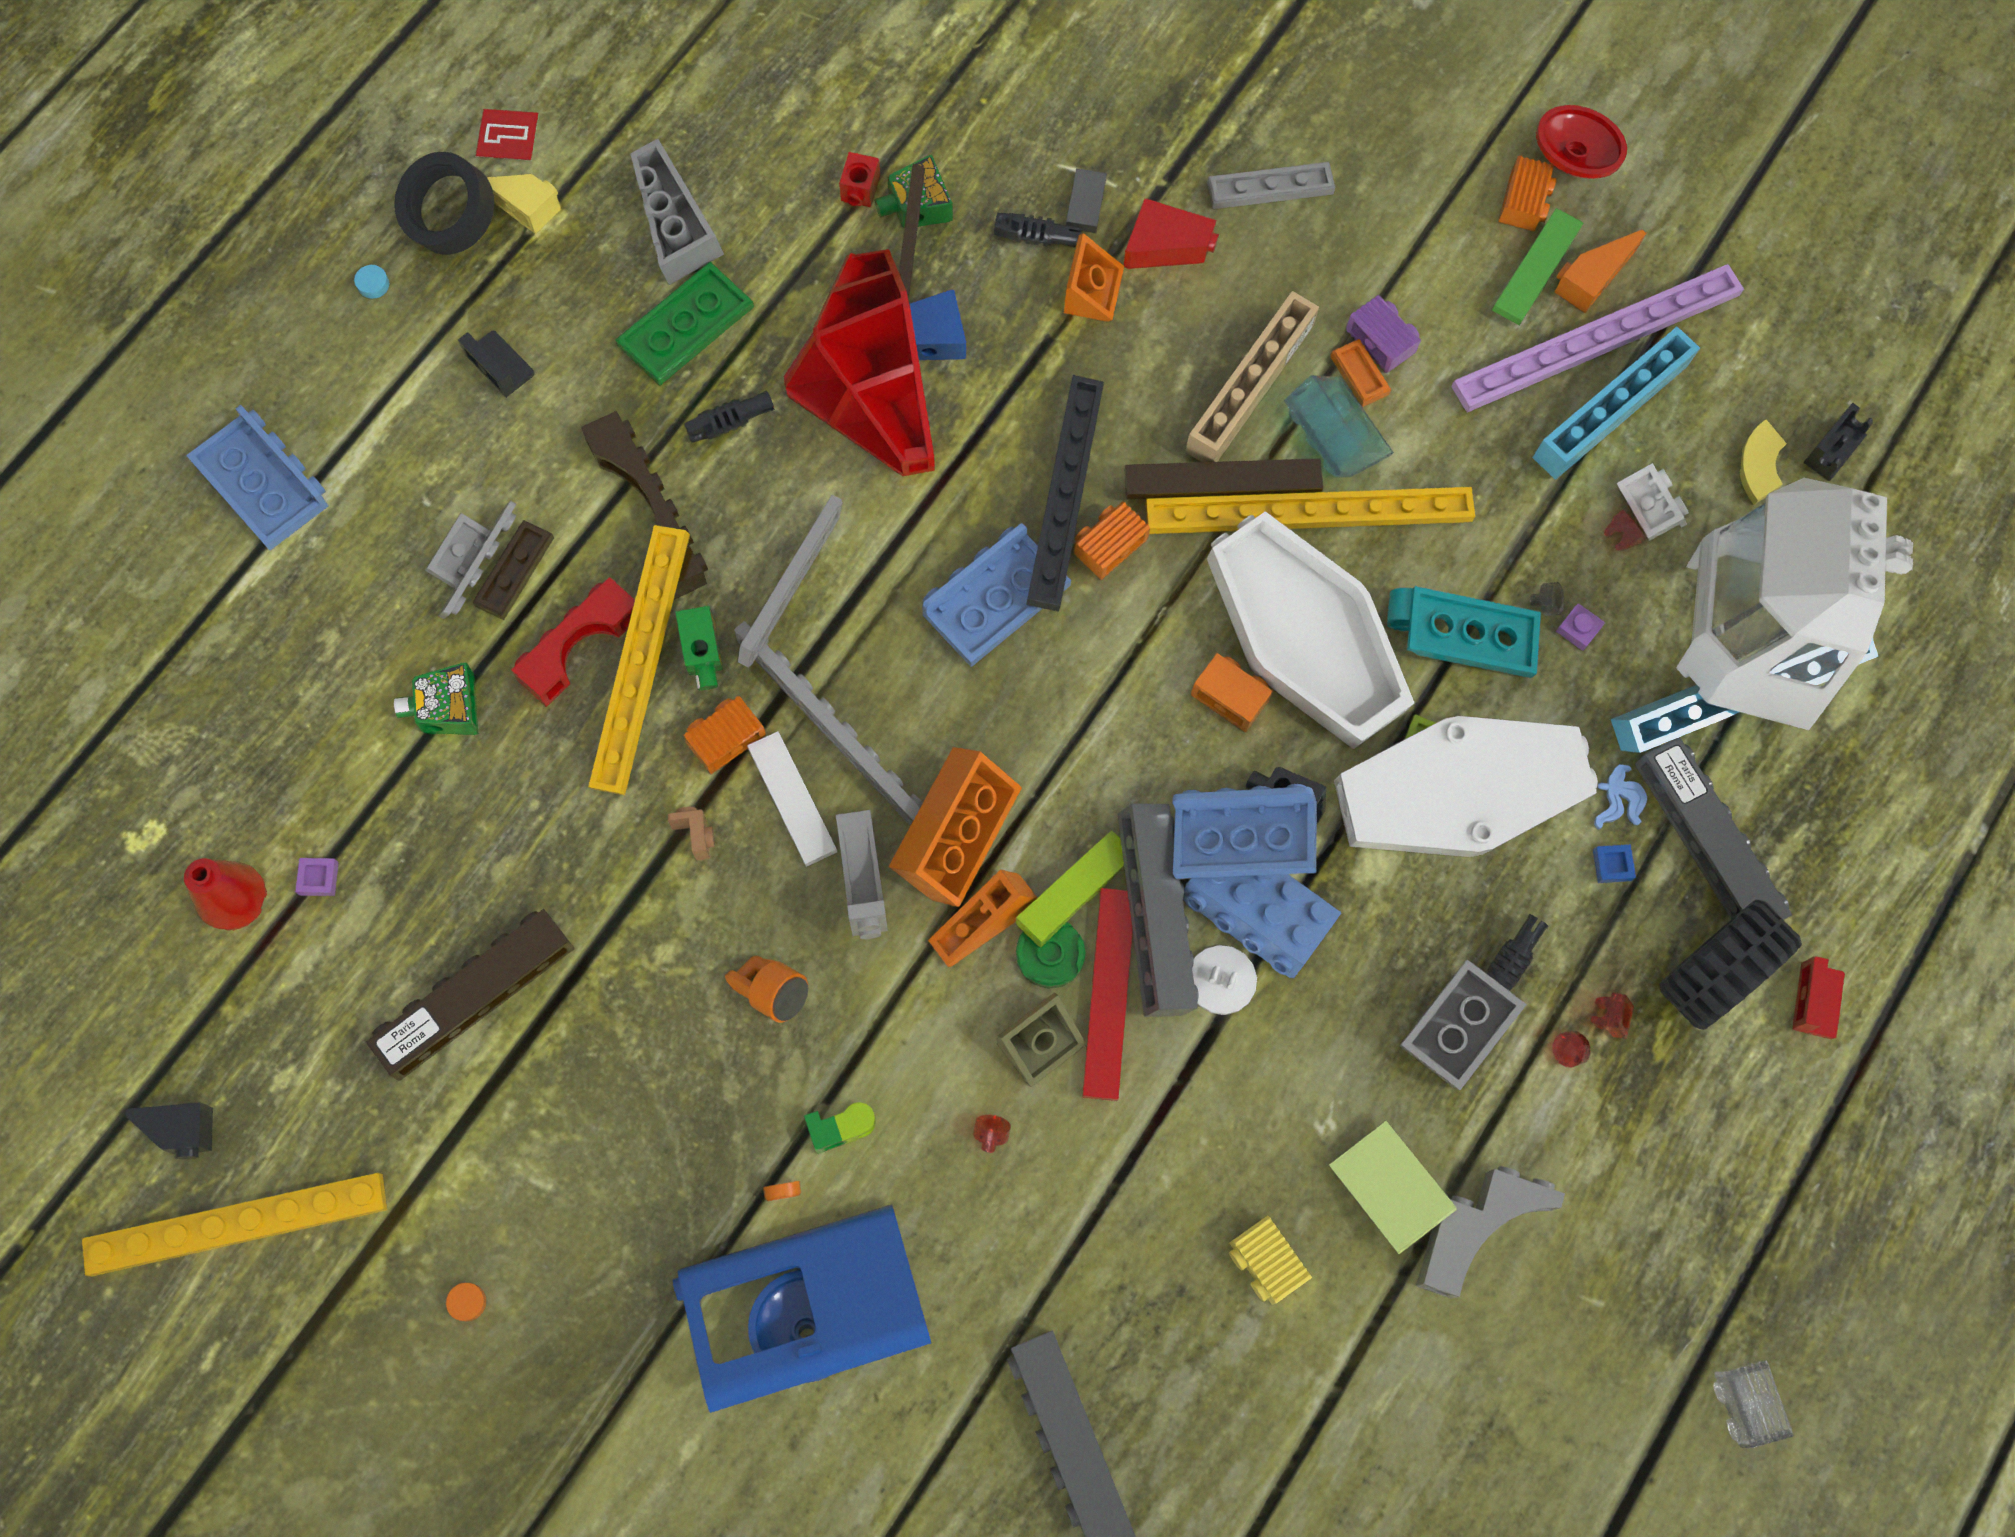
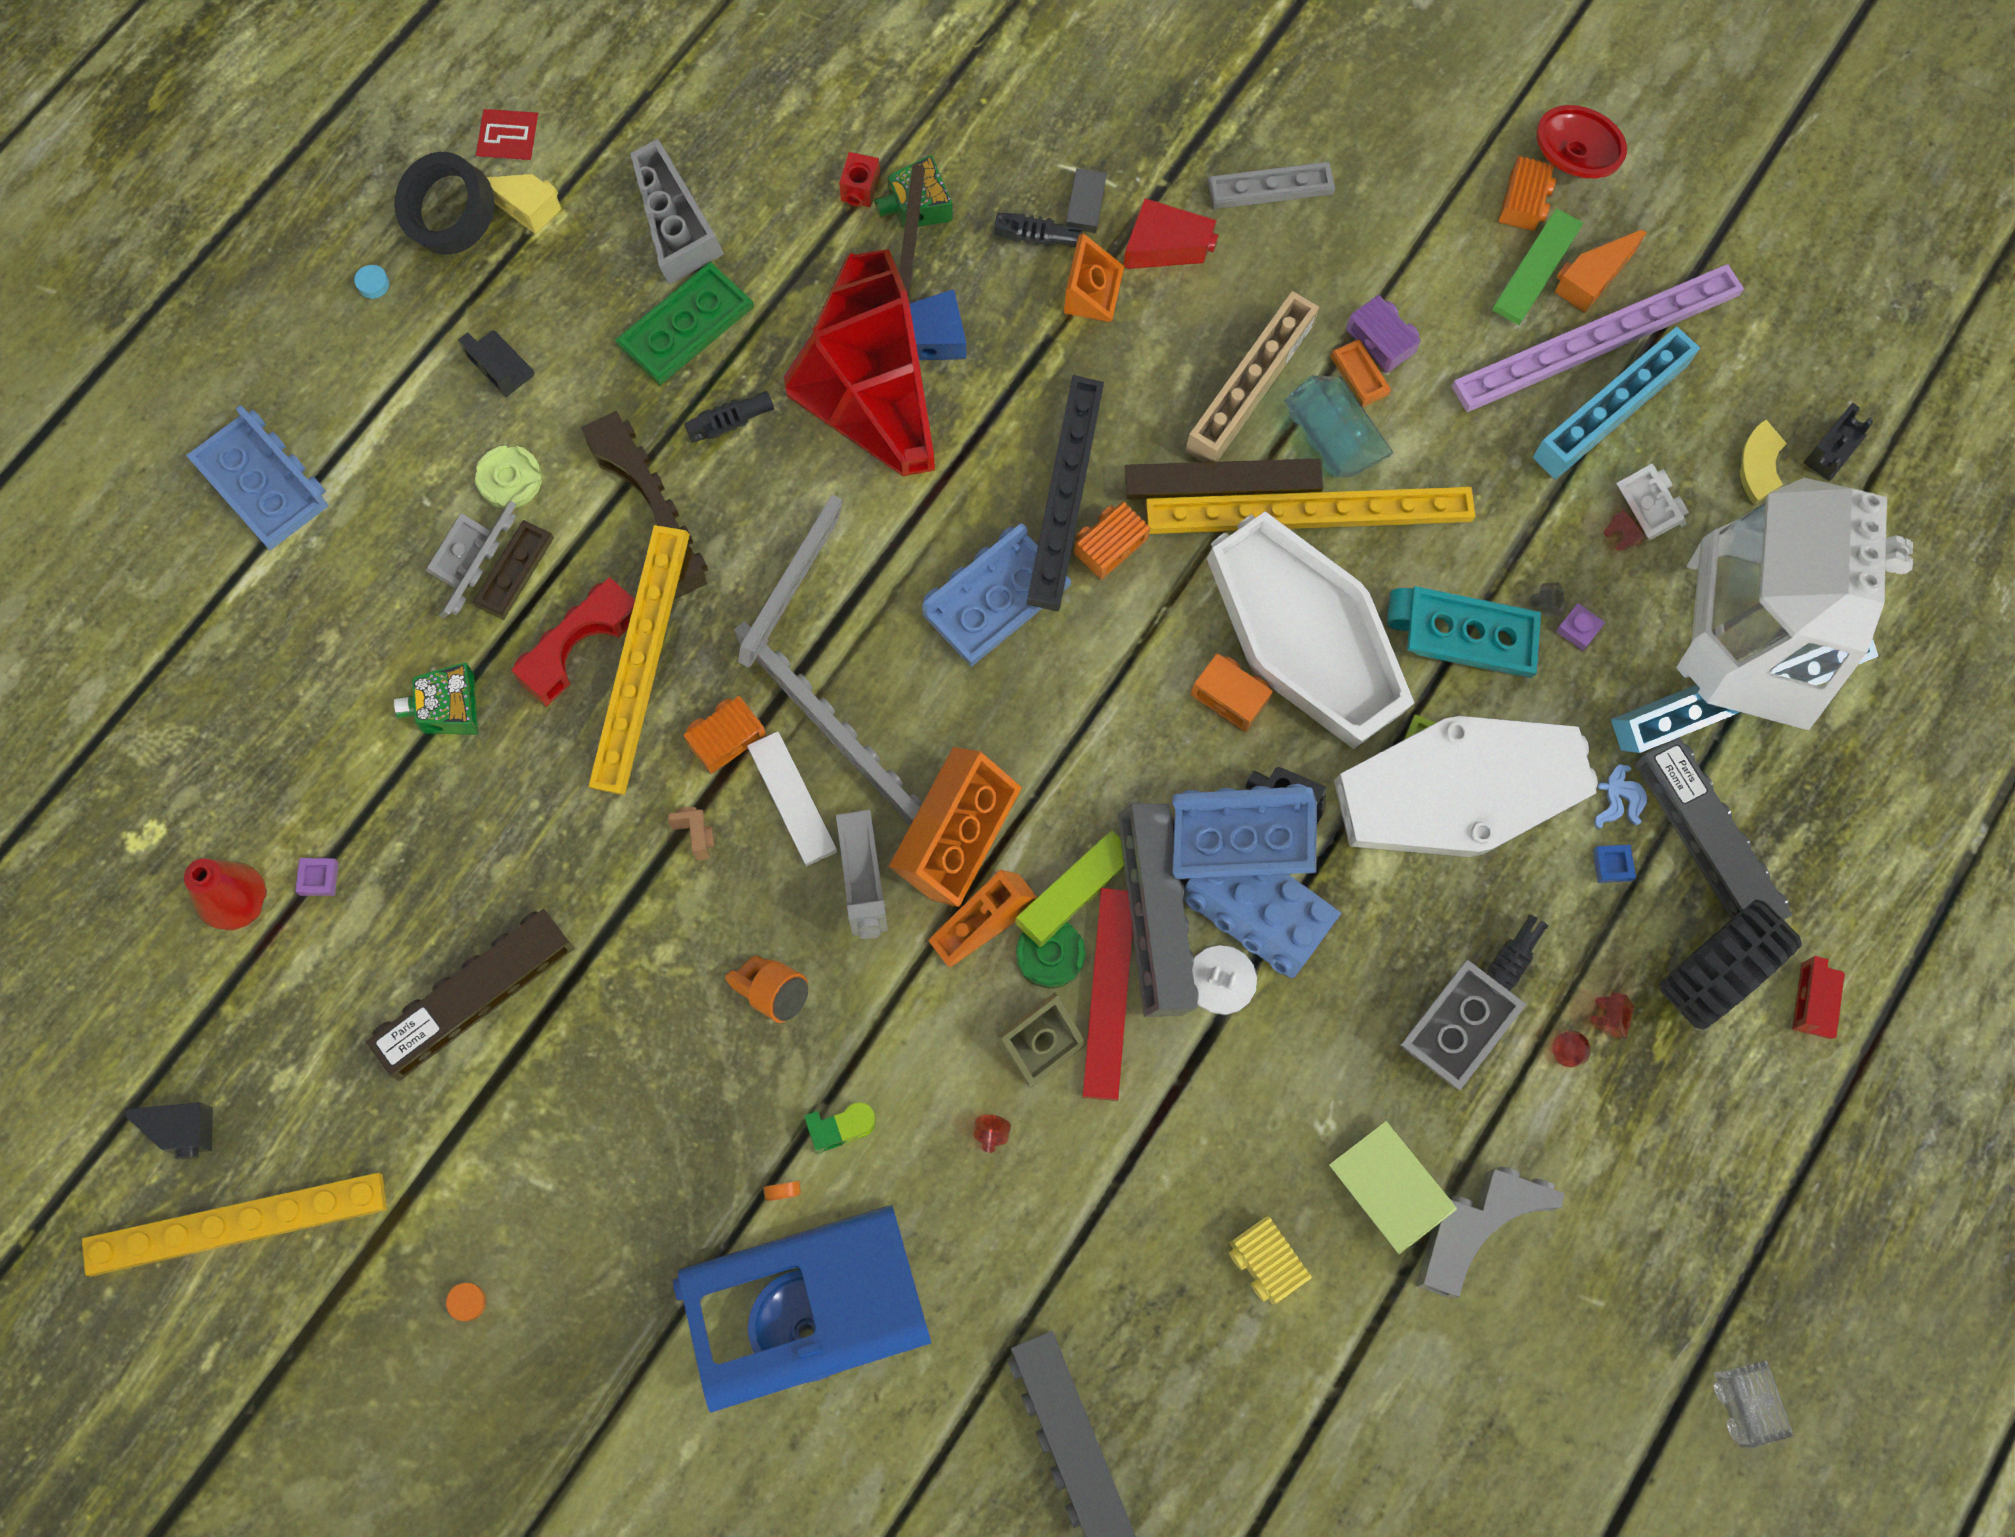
green torso [675,606,723,691] -> none
none -> yellowish green tile [475,445,542,508]

